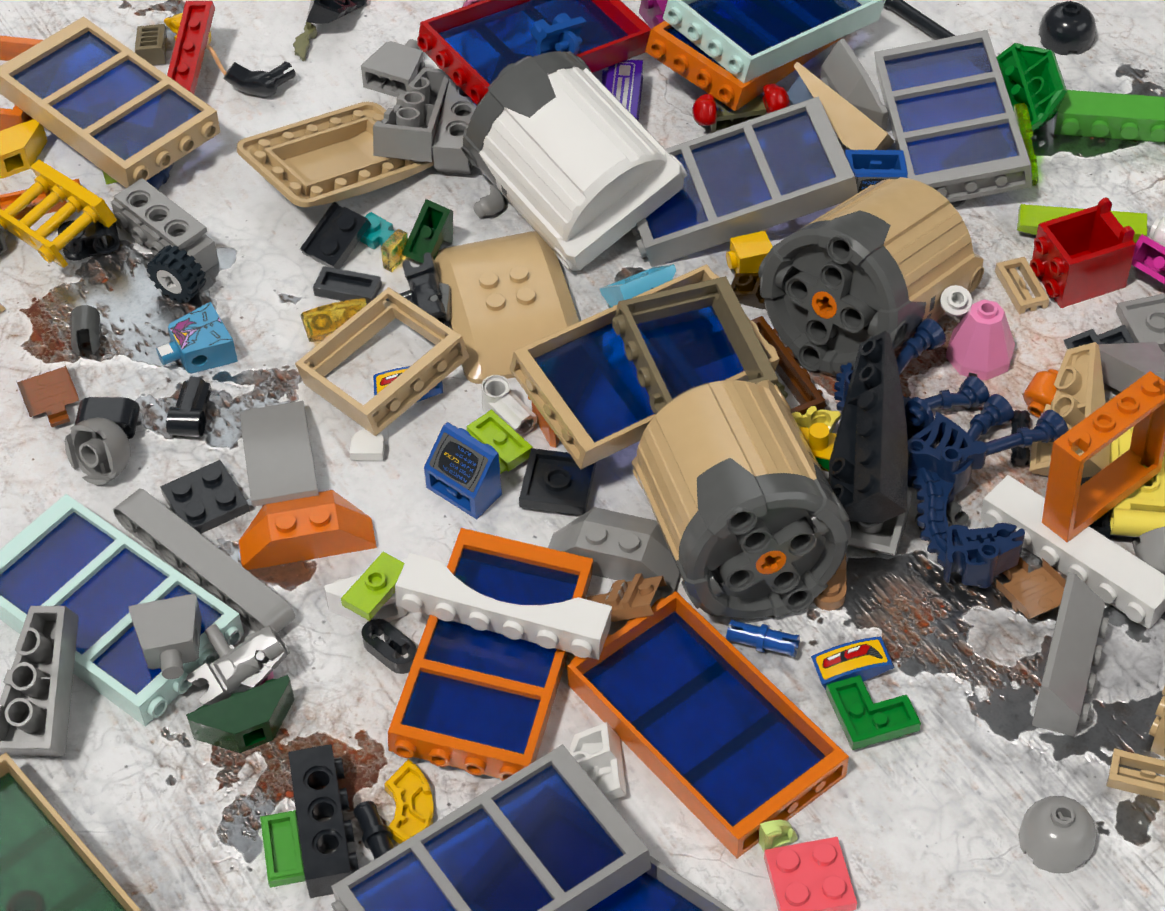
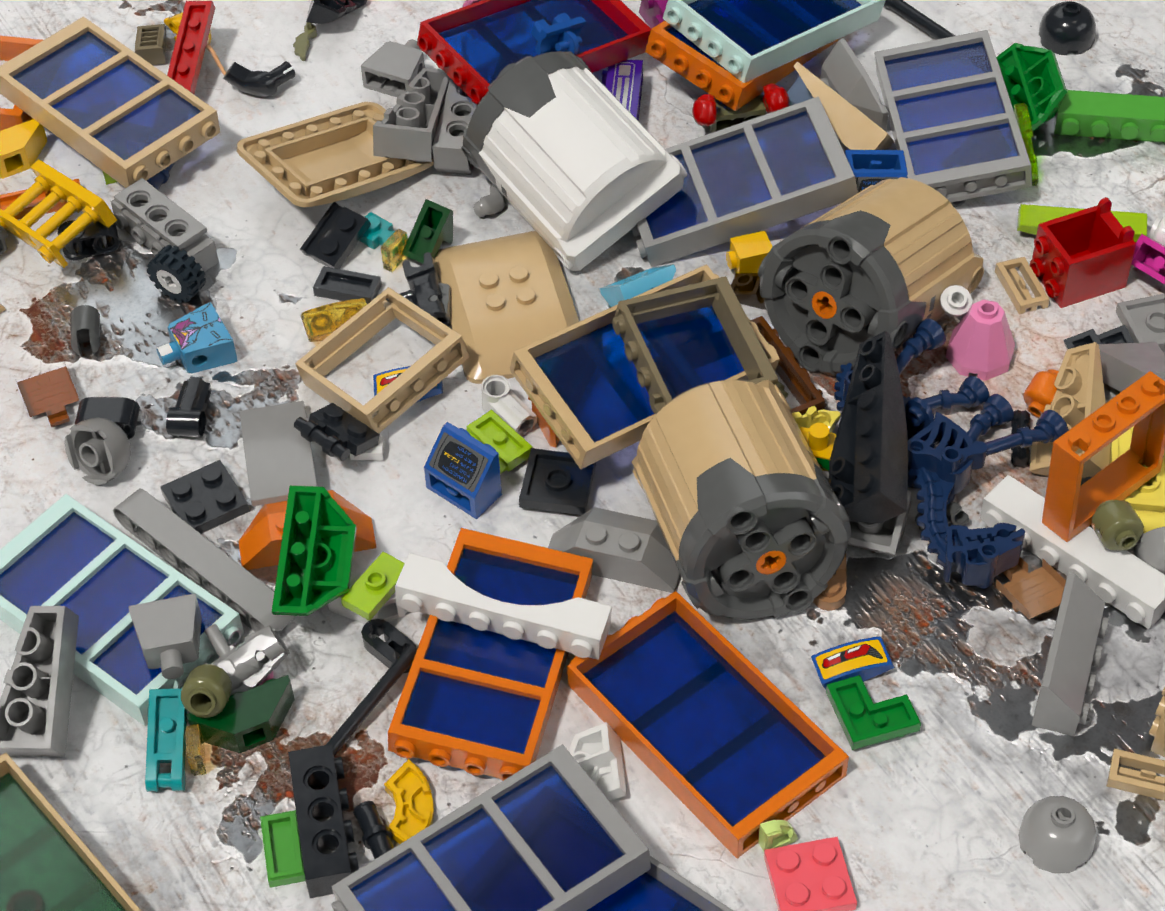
medium nougat piece [585,573,667,622] -> none
blue pin [726,619,800,657] -> none
none -> teal plate [145,688,187,792]
none -> olive head [181,664,232,718]
none -> clear yellow tile [185,724,207,776]
none -> green wedge [272,485,357,616]
none -> black plate [294,403,380,461]
none -> black bar [326,644,417,756]
none -> olive head [1091,500,1144,551]

